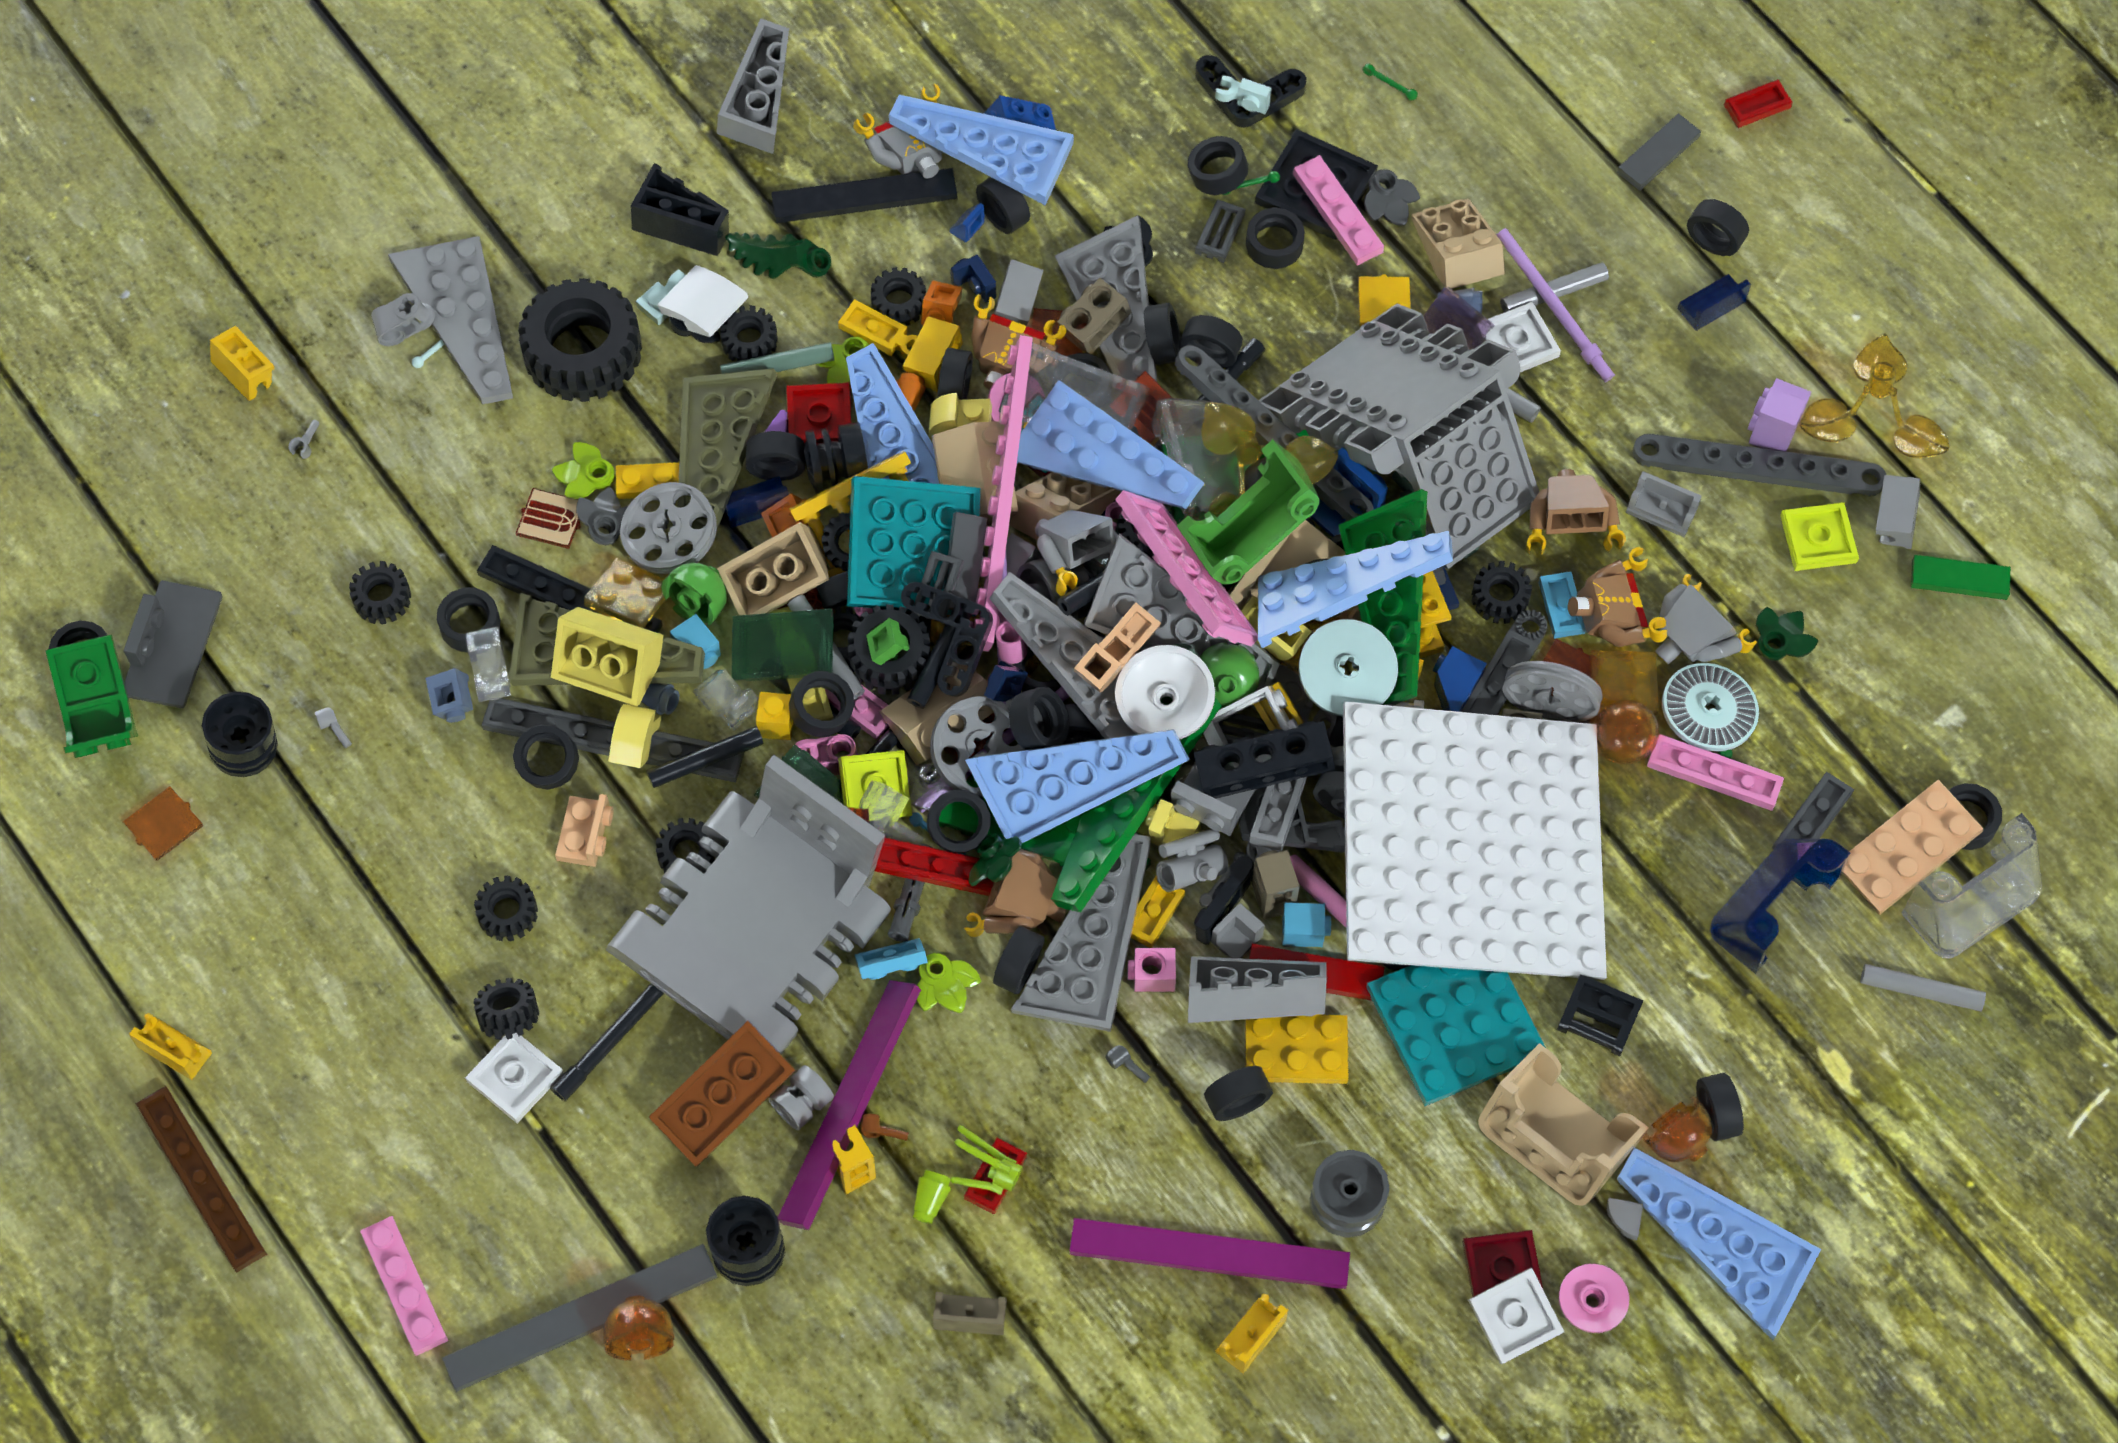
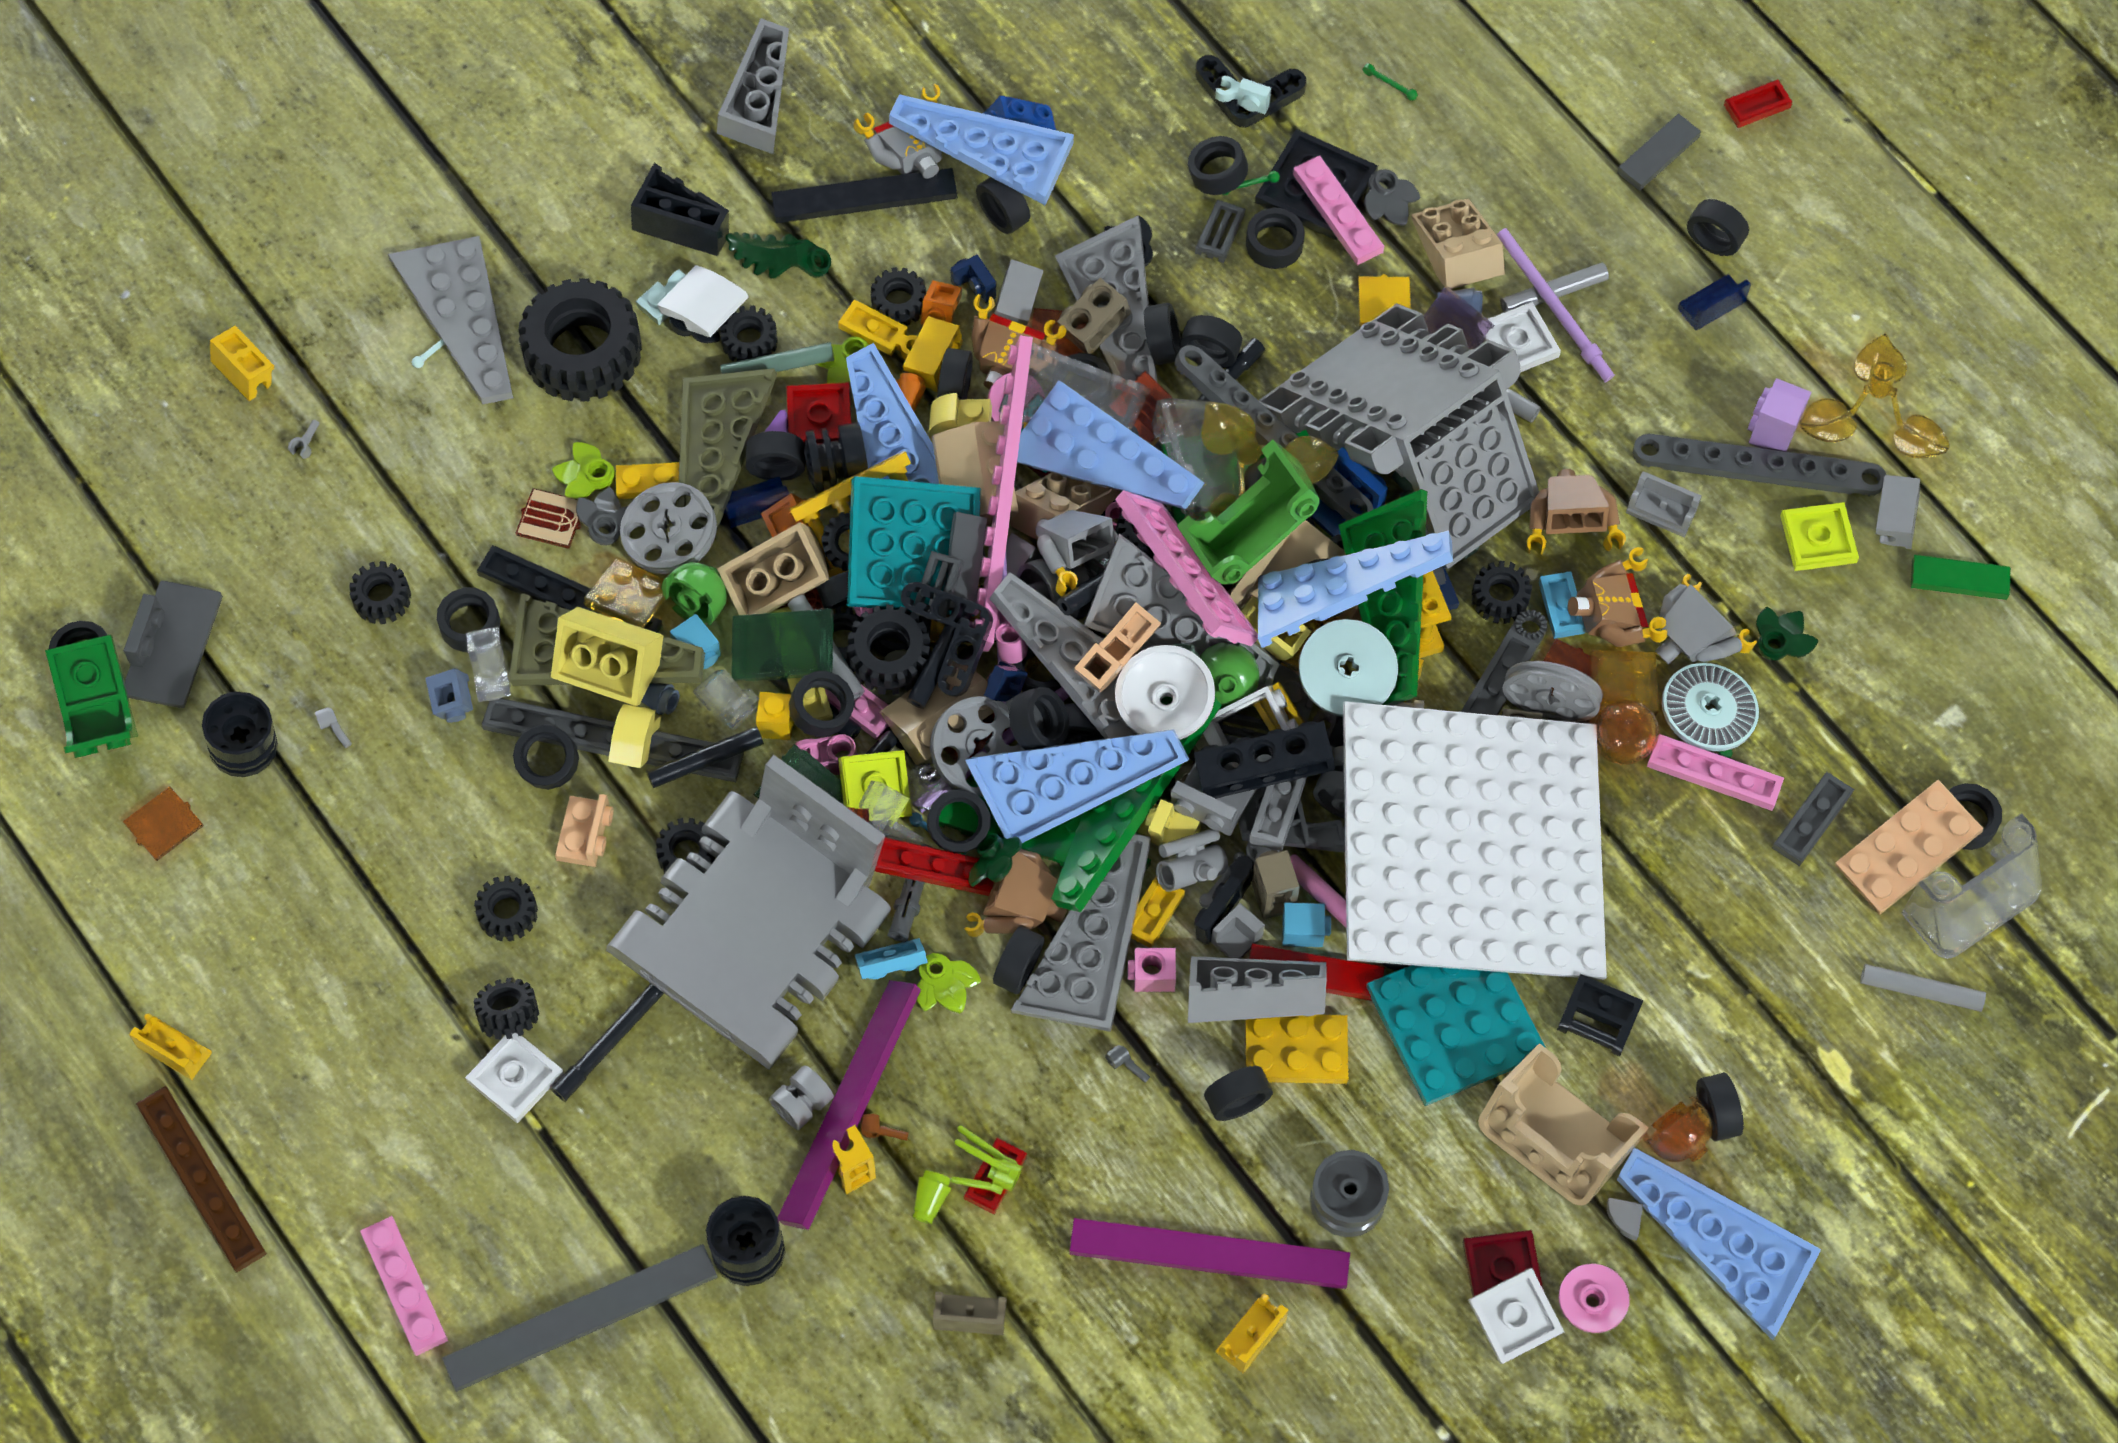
light grey piece [371,293,435,346] -> none
clear orange cylinder [603,1295,675,1361] -> none
dark orange plate [649,1021,796,1167] -> none
bright green tile [866,618,910,665] -> none
blue slope [949,203,984,243] -> none
blue slope [1433,646,1487,712] -> none
clear blue windscreen [1710,839,1851,974] -> none

